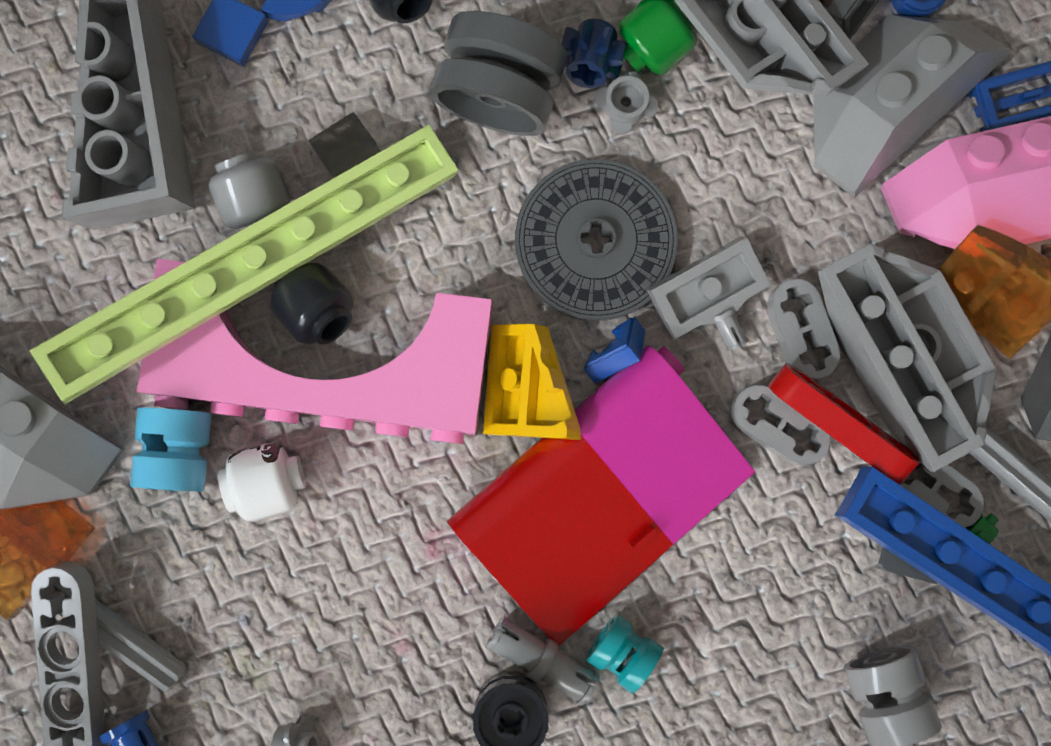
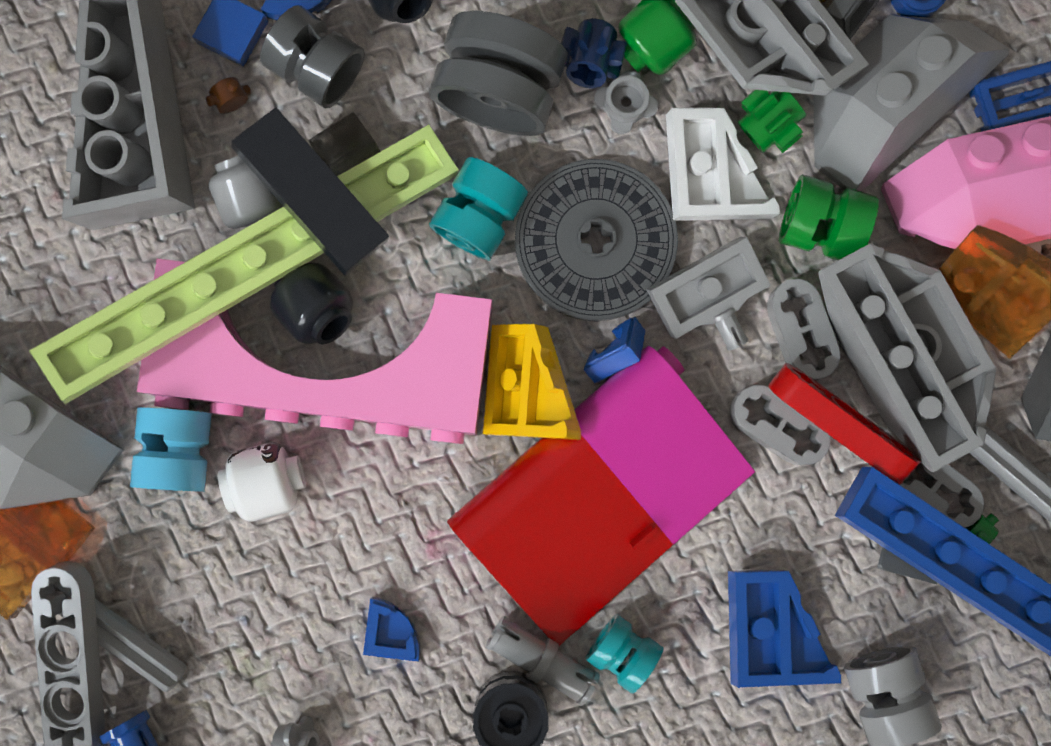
none -> reddish brown piece [206,77,251,114]
none -> black tile [231,107,390,276]
none -> dark grey wheel [260,5,365,108]
none -> blue tile [363,597,421,662]
none -> teal wheel [429,157,528,261]
none -> white wing [666,108,780,221]
none -> blue wing [728,570,841,688]
none -> green gear [737,90,807,153]
none -> green wheel [779,174,879,260]

